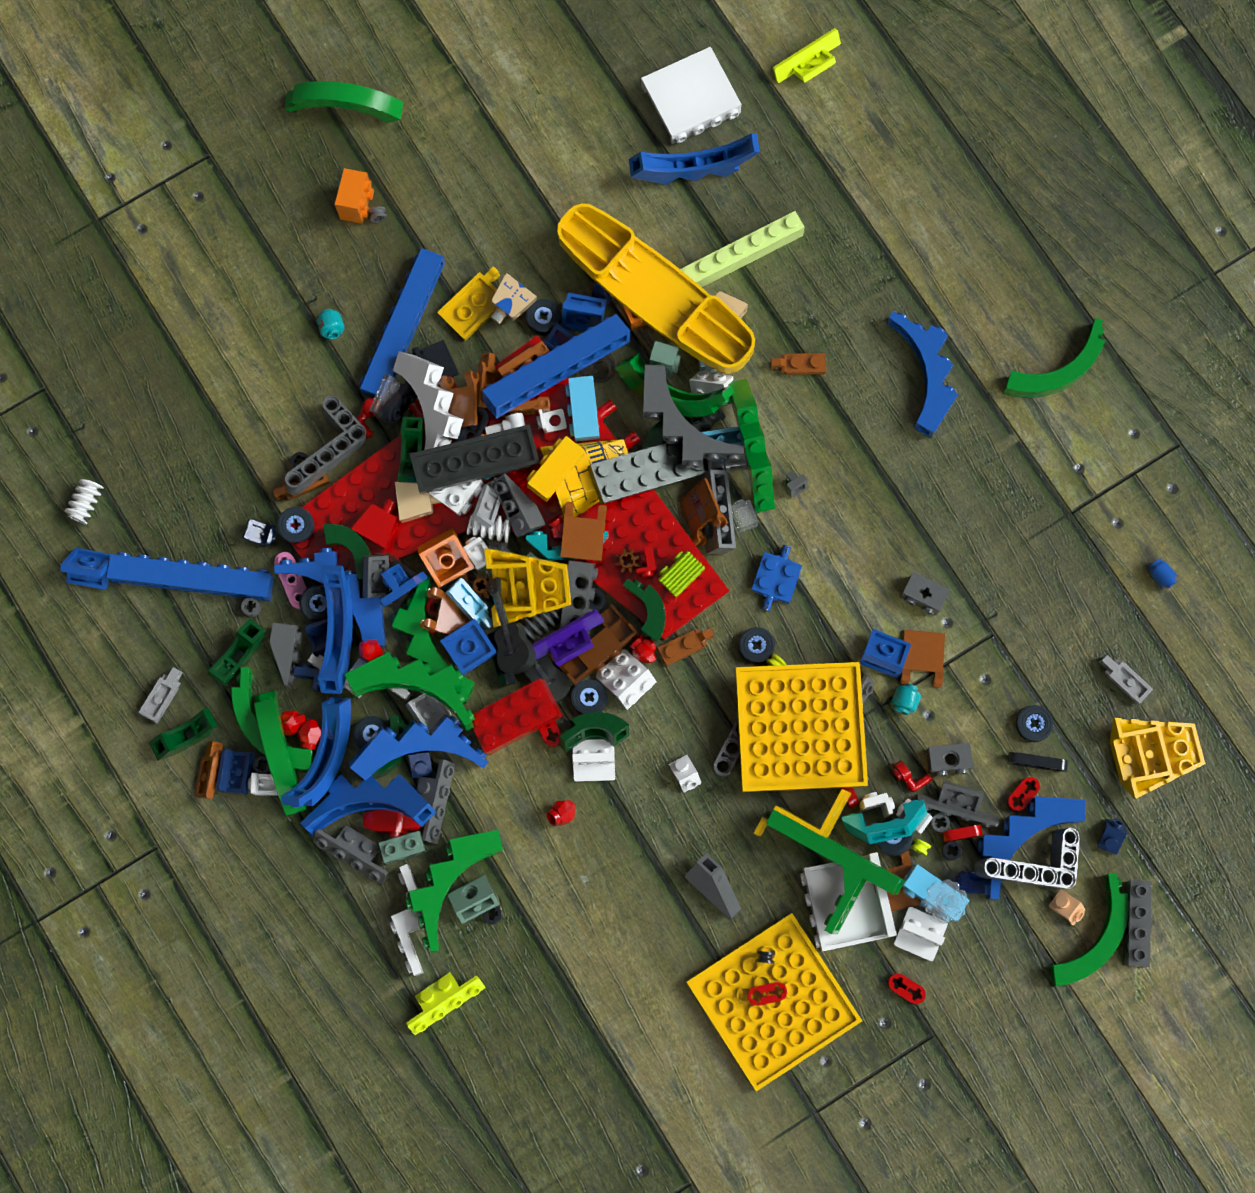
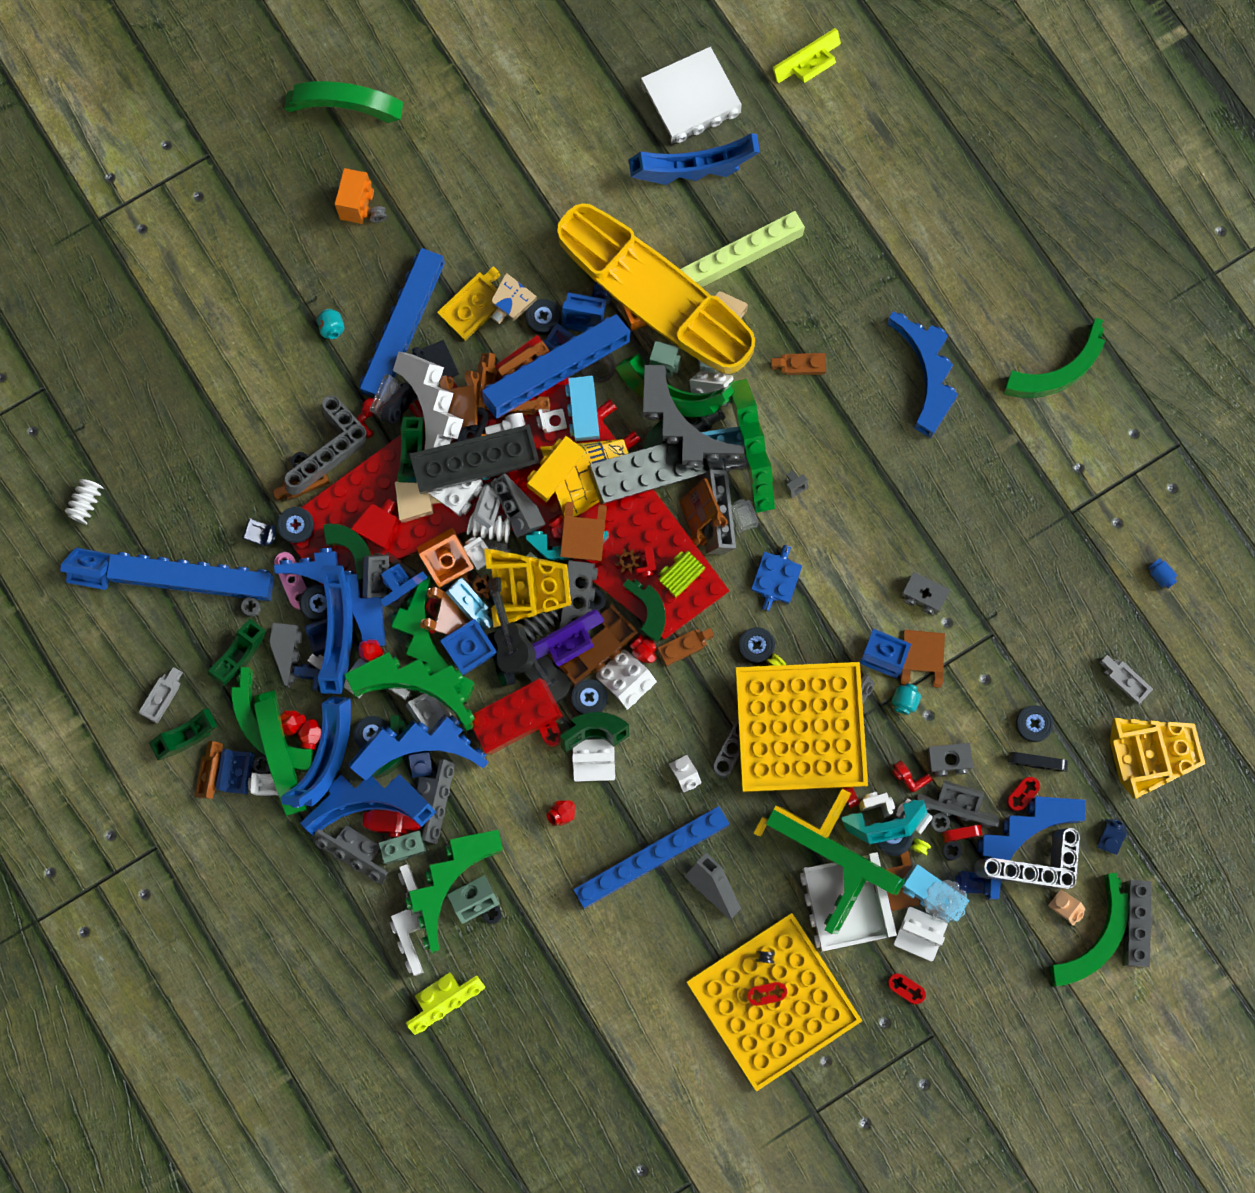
none -> blue brick [574,806,729,909]

